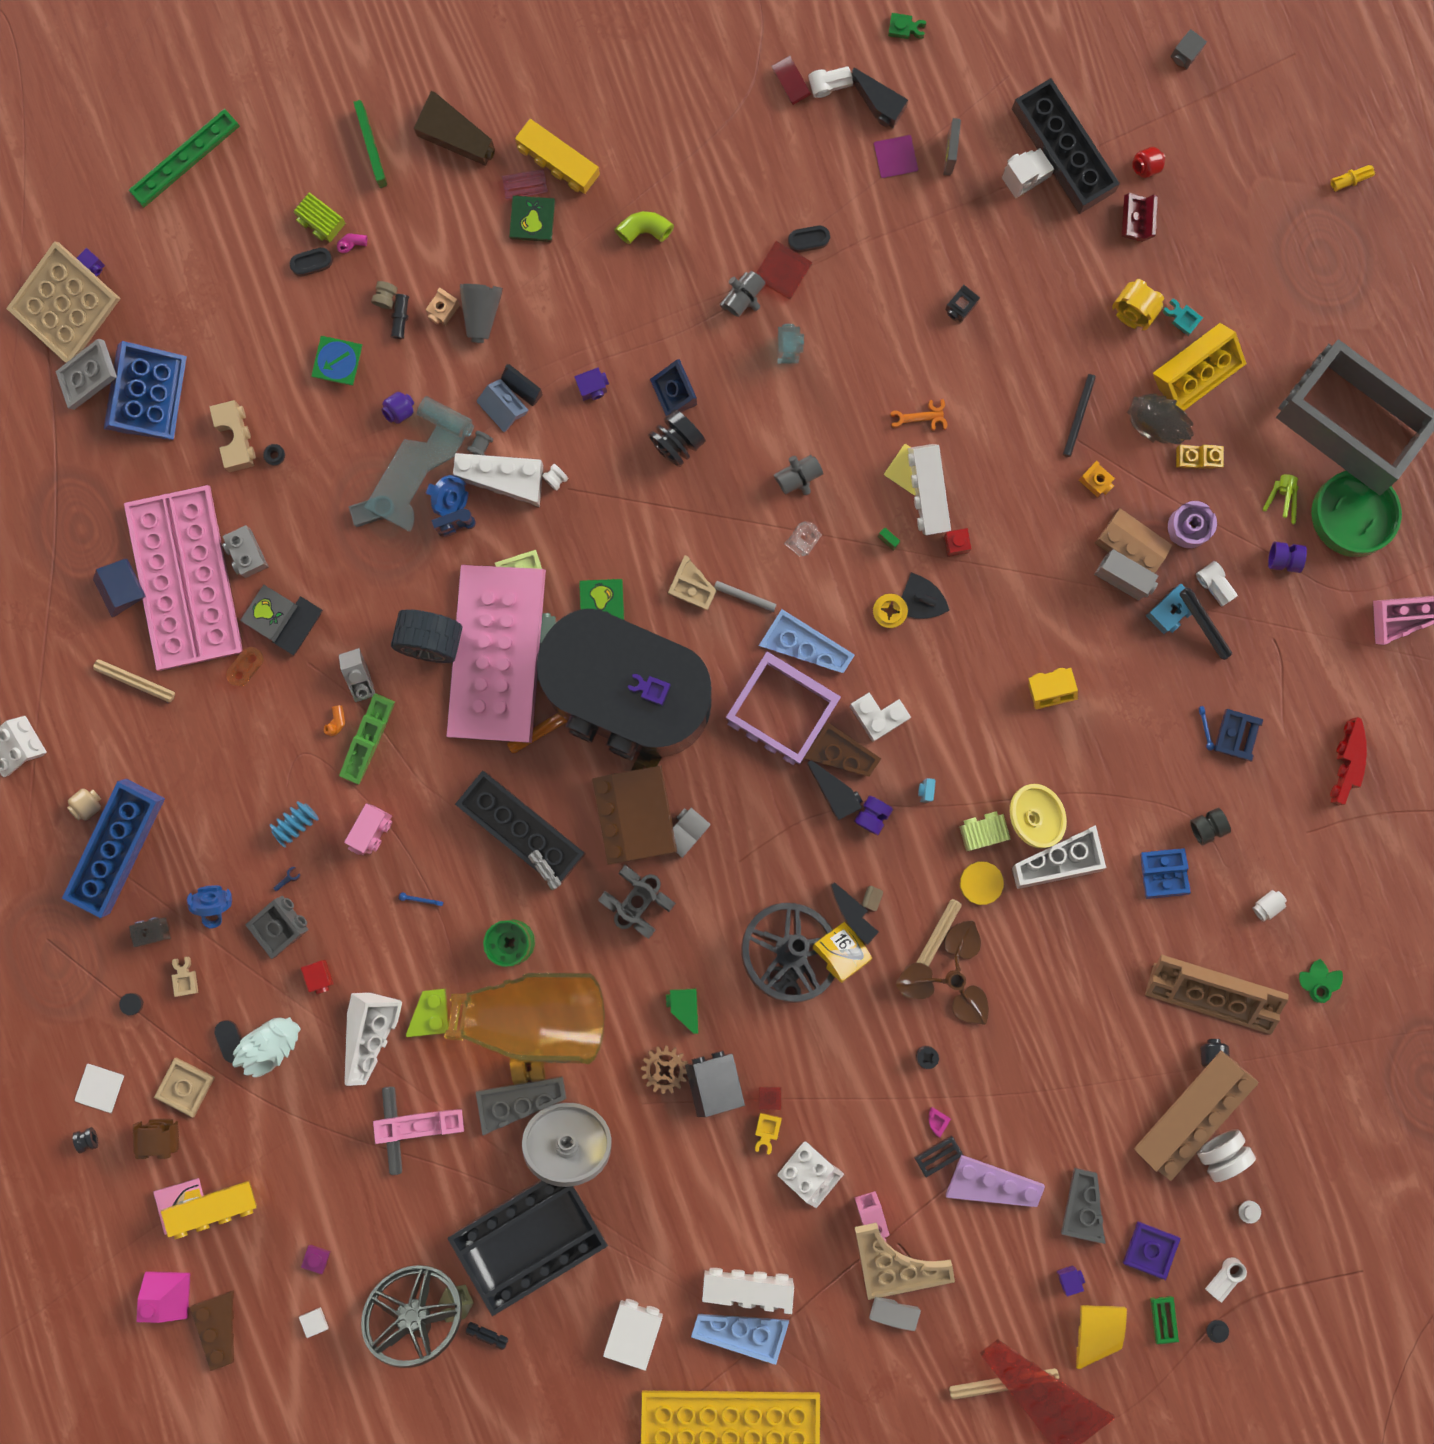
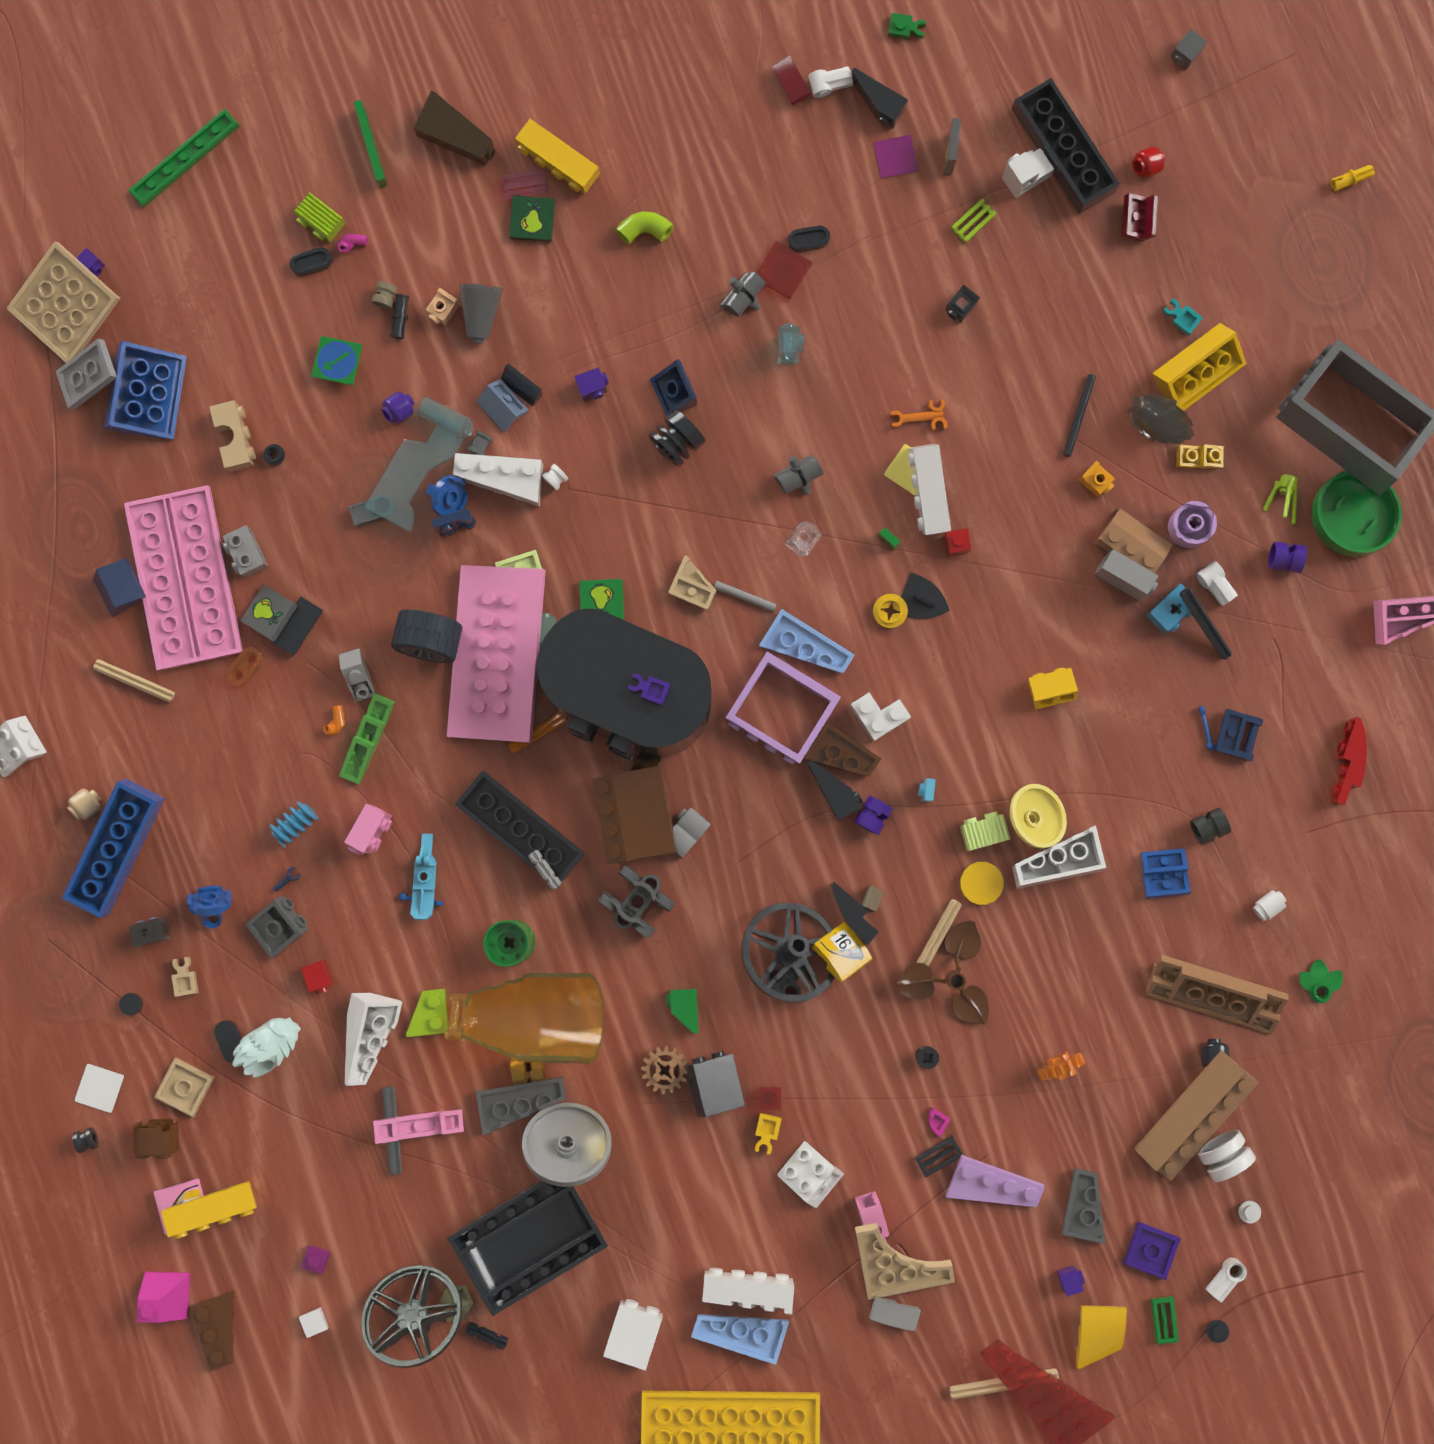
yellow brick [1112,279,1164,330] -> none
none -> medium azure piece [410,834,437,920]
none -> lime tile [951,198,997,244]
none -> orange gear [1037,1052,1086,1082]

